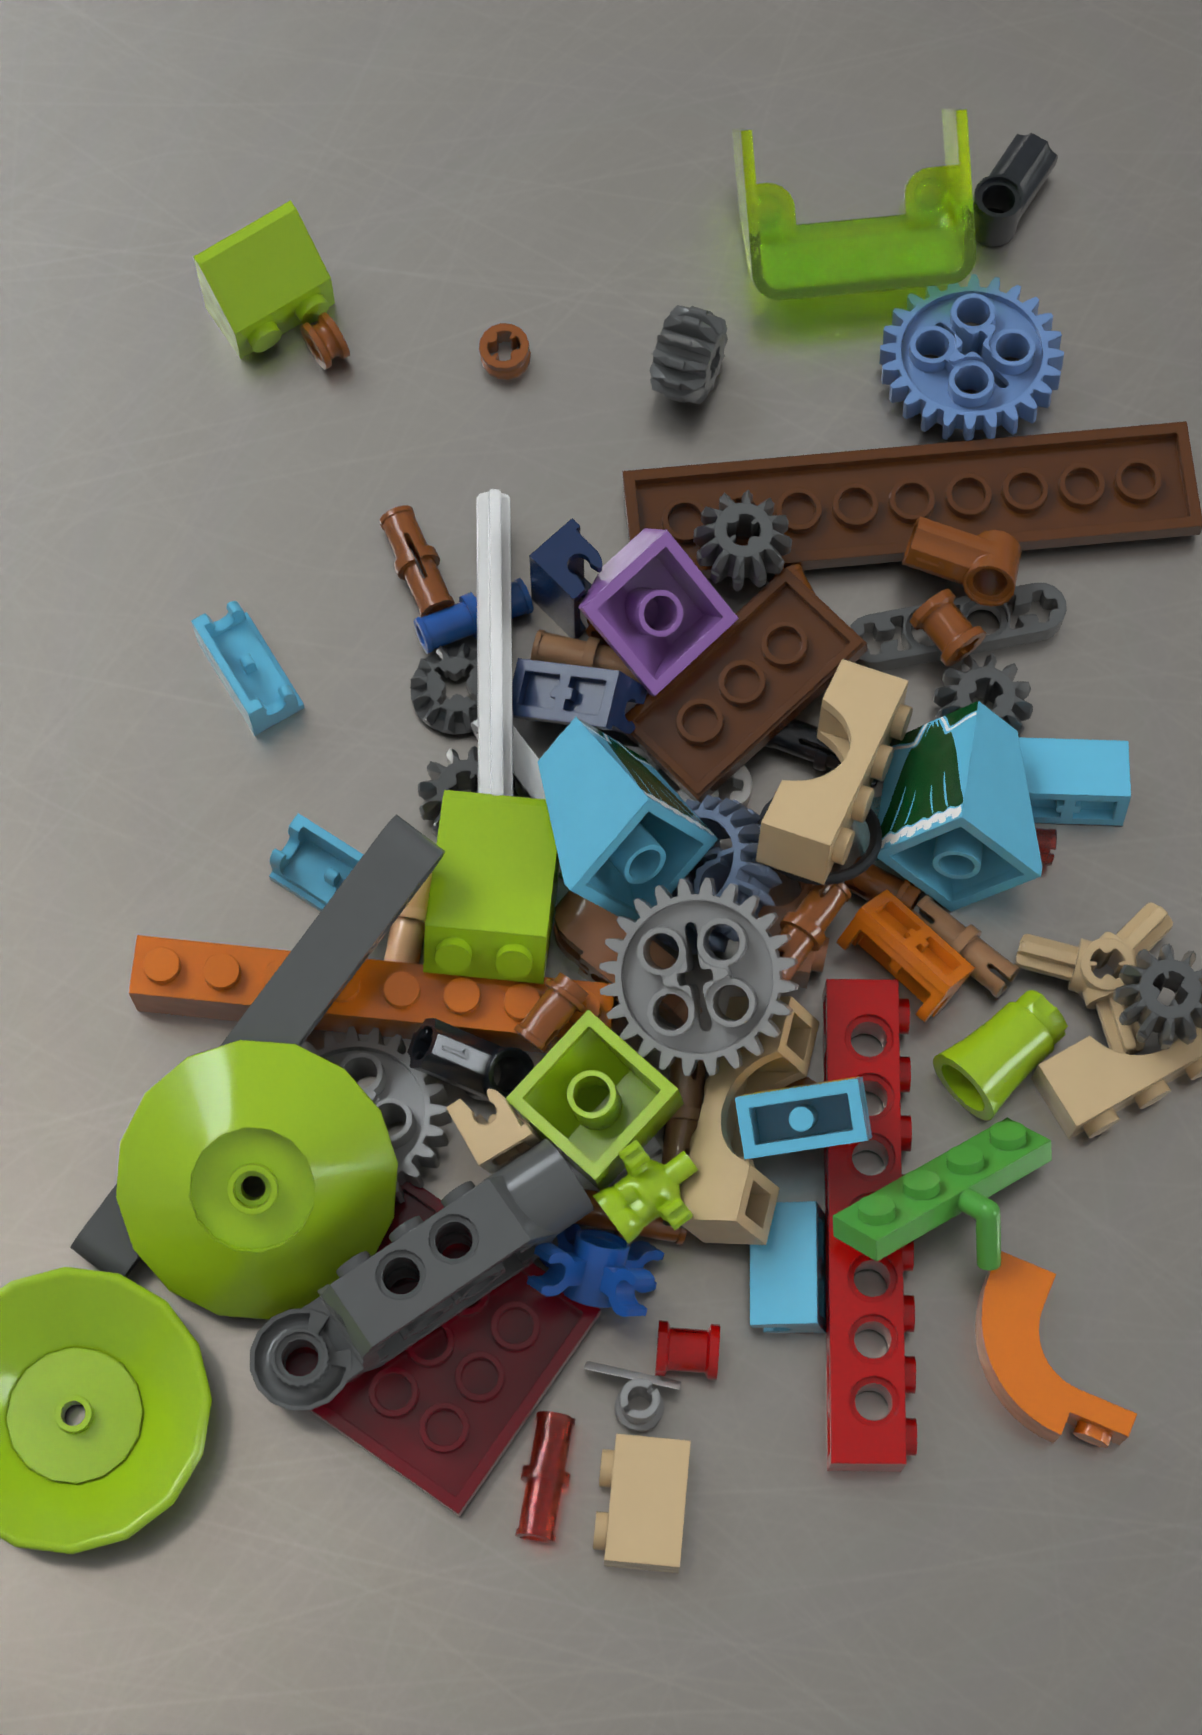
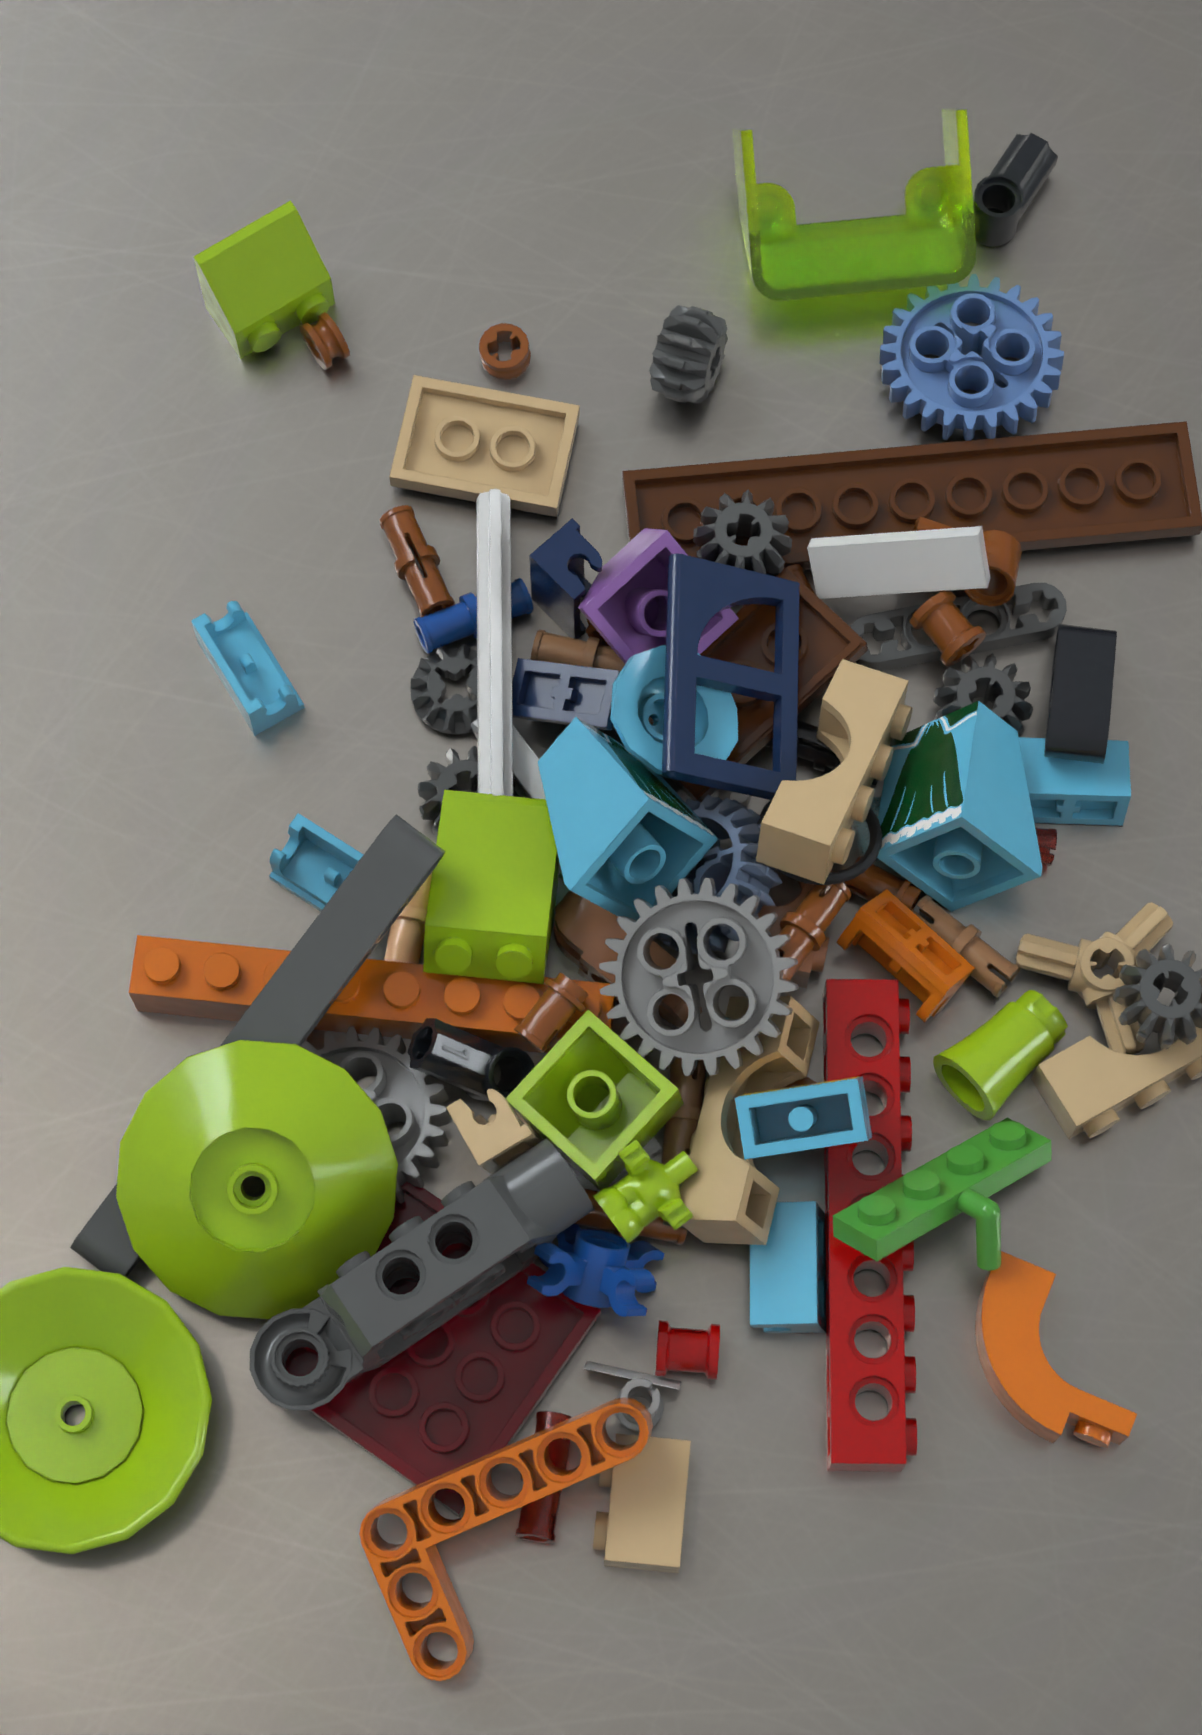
none -> orange beam [359,1397,653,1681]
none -> tan plate [389,375,580,517]
none -> medium azure hat [610,645,738,774]
none -> dark blue window [662,553,800,800]
none -> white tile [807,526,991,599]
none -> black beam [1044,624,1117,764]

